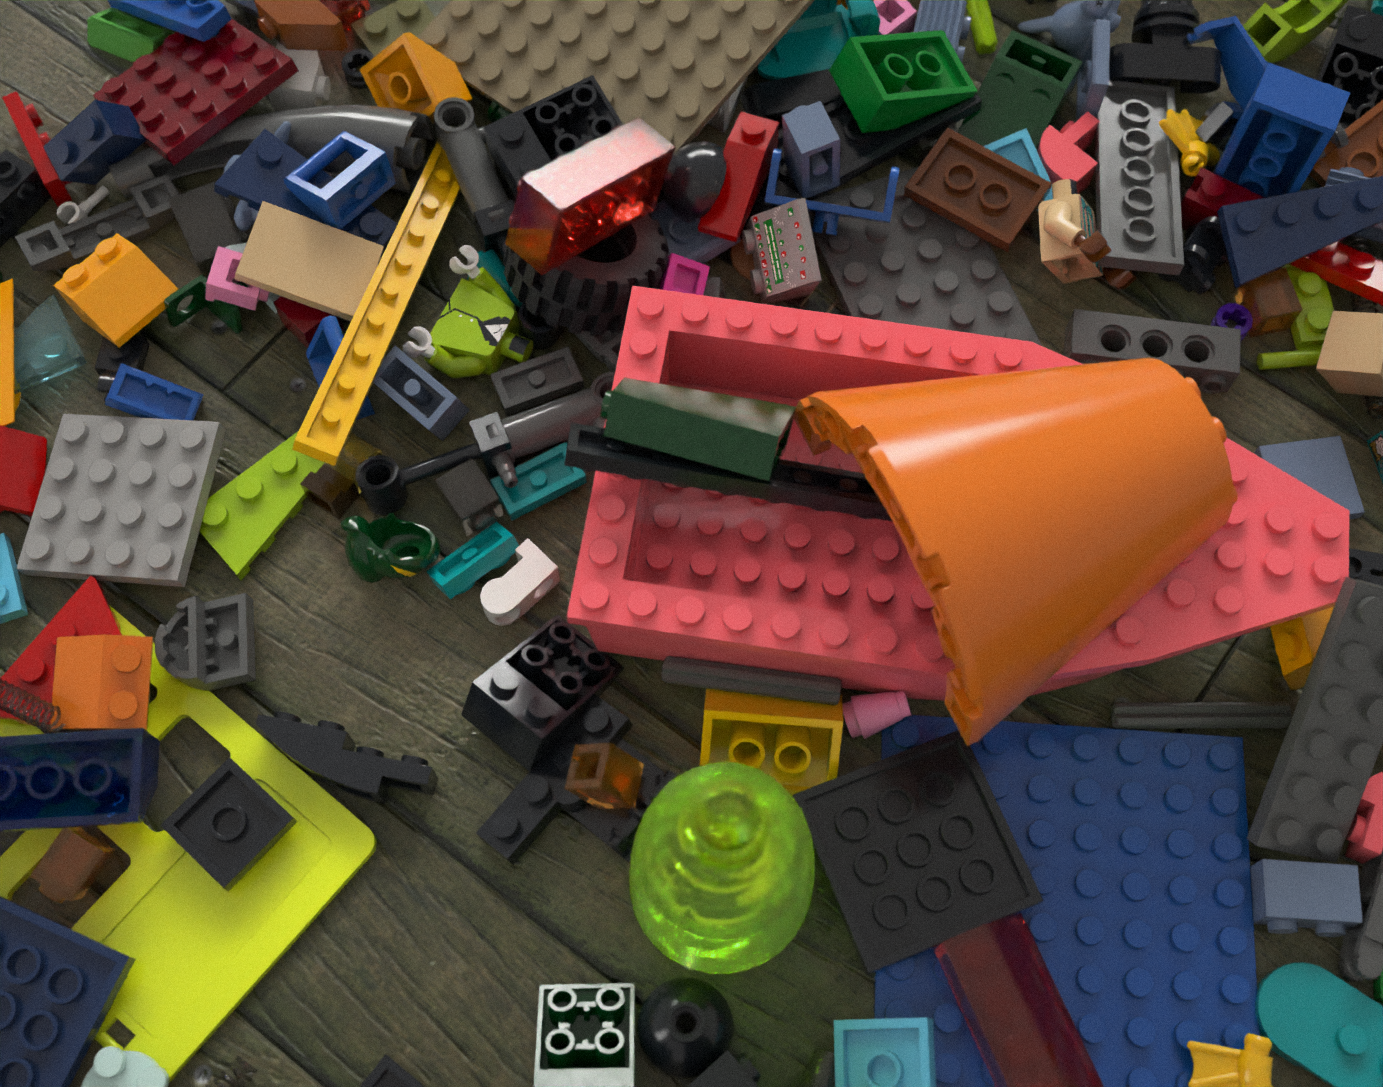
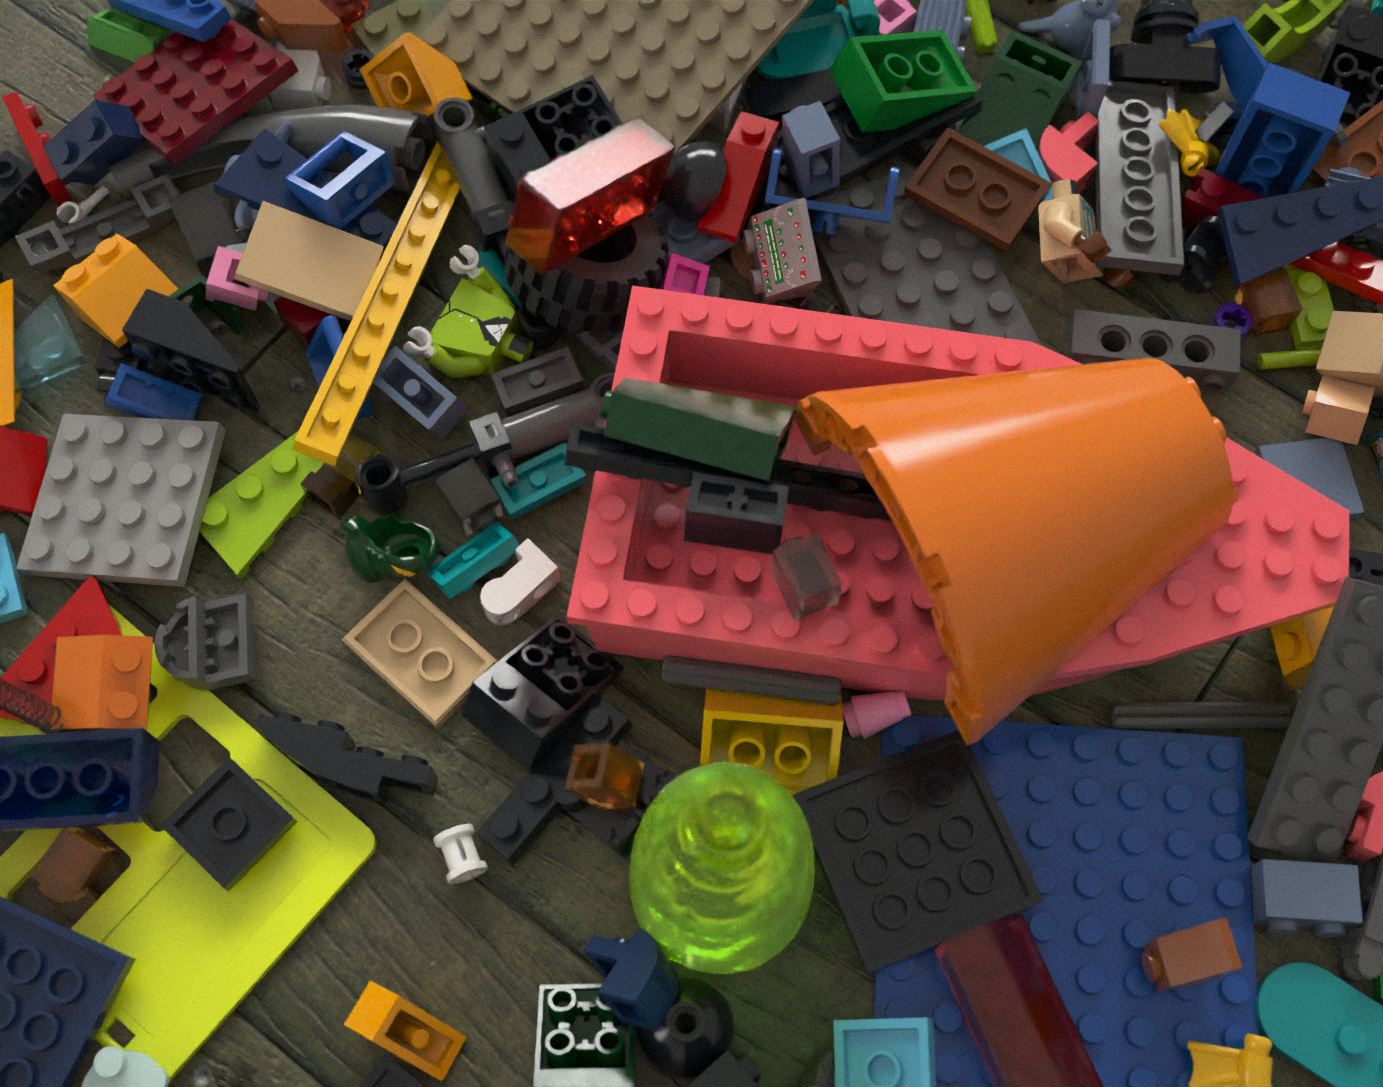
none -> black slope [122,289,260,412]
none -> tan tile [342,579,498,730]
none -> light orange slope [344,981,467,1081]
none -> white bush [433,824,488,884]
none -> dark blue brick [583,928,679,1031]
none -> black hinge [684,472,789,556]
none -> clear smoke brick [771,534,843,620]
none -> dark orange slope [1142,918,1243,993]
none -> light nougat brick [1302,375,1375,445]

